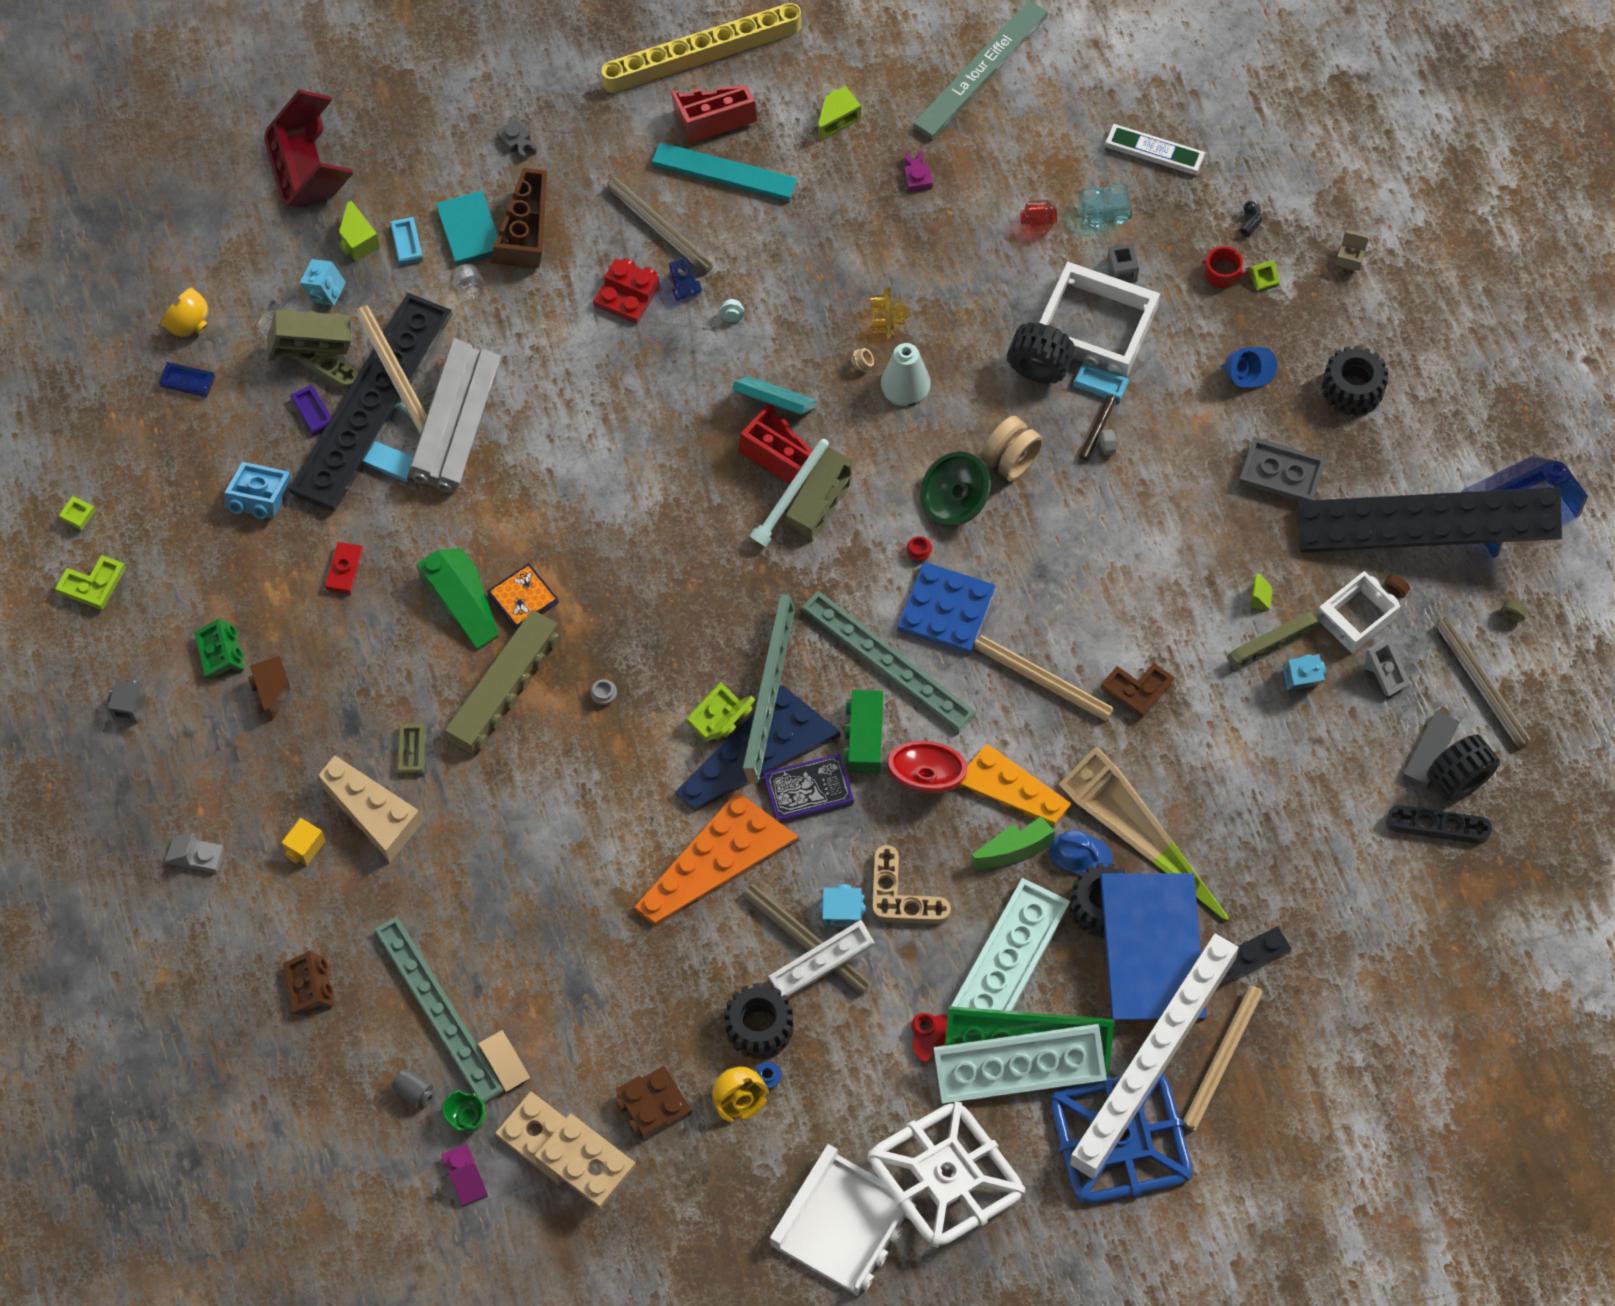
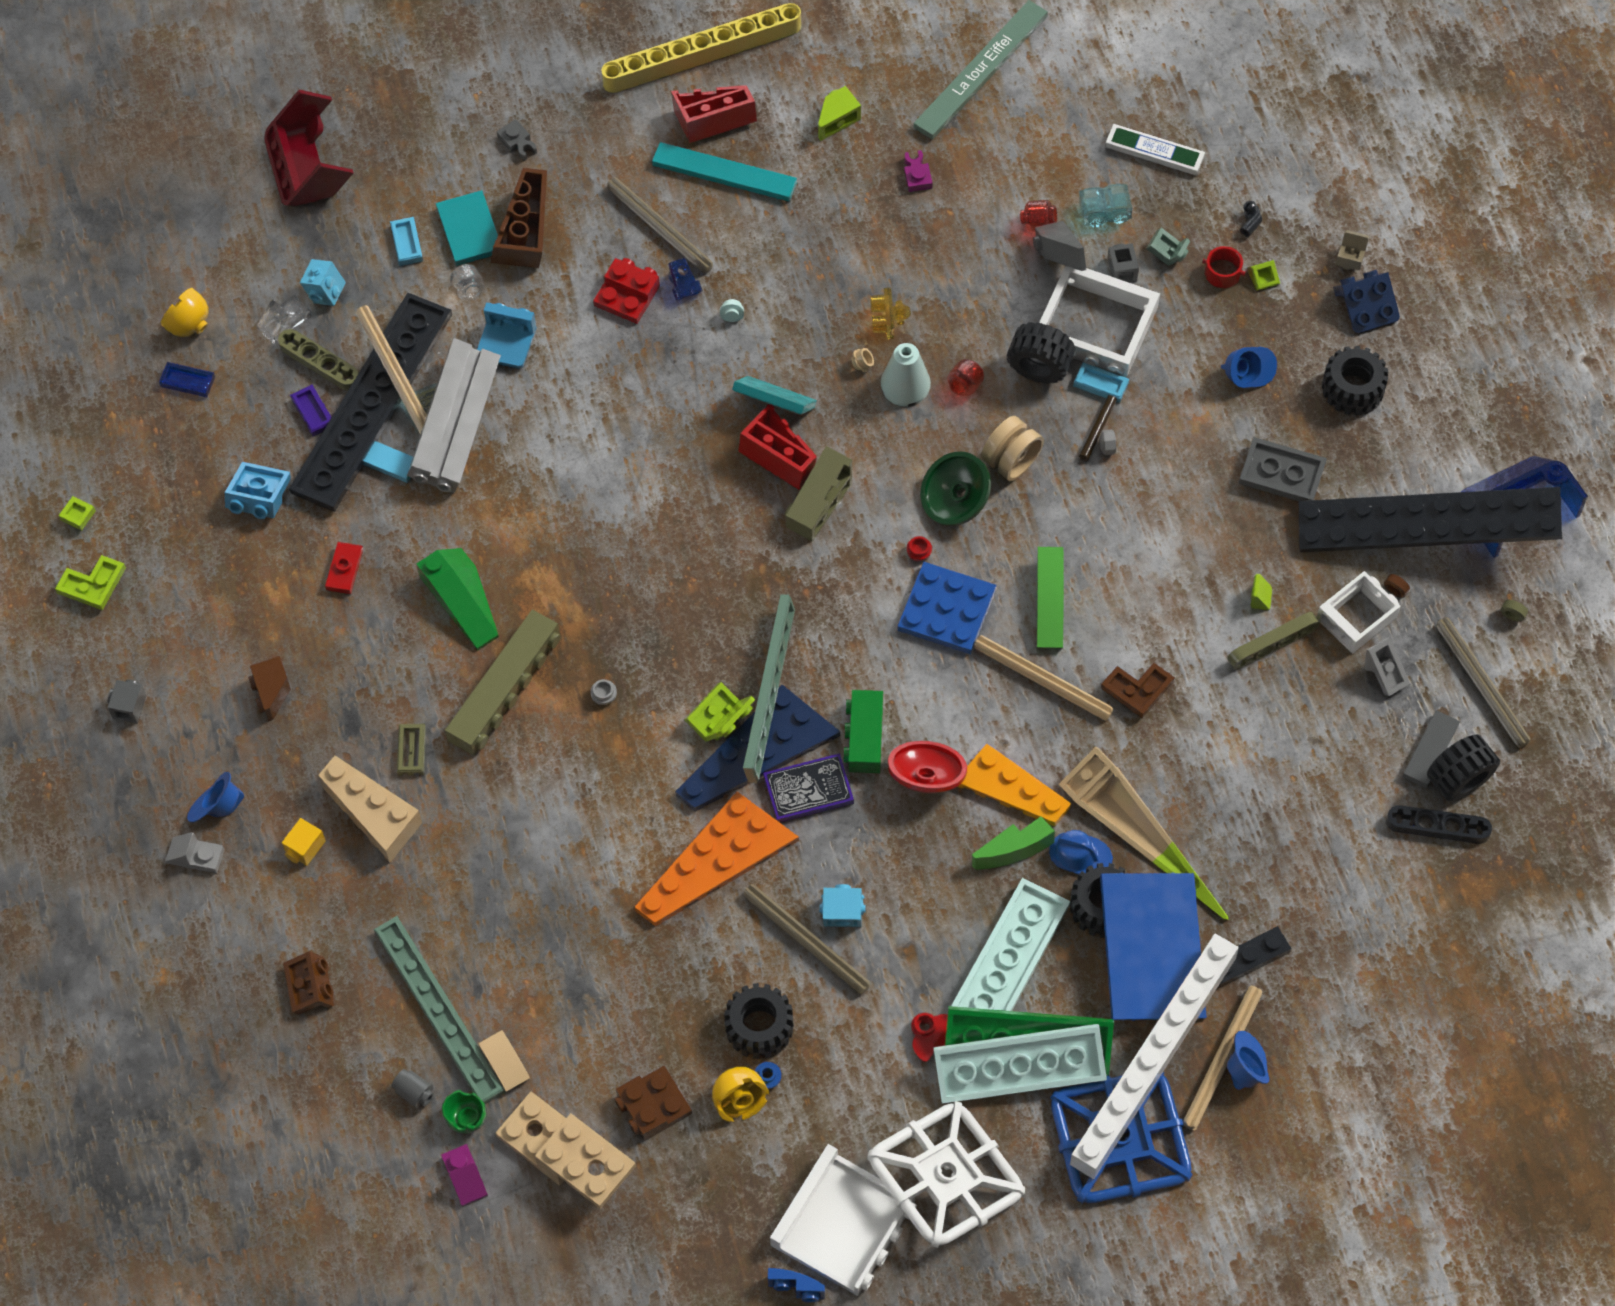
green bracket [194,618,245,679] -> none
olive wedge [267,309,351,361] -> none
lime slope [339,201,380,262] -> none
tile [487,563,559,630] -> none
light aqua piece [749,439,829,547] -> none
white tile [768,920,876,998] -> none
sand green tile [801,591,976,734] -> none
tan beam [873,845,951,924] -> none
medium azure head [1282,654,1326,691] -> none
none -> blue piece [187,772,244,823]
none -> dark azure bracket [477,302,537,369]
none -> blue slope [768,1268,825,1303]
none -> clear red head [947,359,984,396]
none -> dark grey slope [1033,221,1086,271]
none -> bright green slope [1037,547,1064,649]
none -> sand green bracket [1146,227,1190,266]
none -> blue piece [1227,1031,1270,1090]
none -> dark blue bracket [1333,269,1400,333]

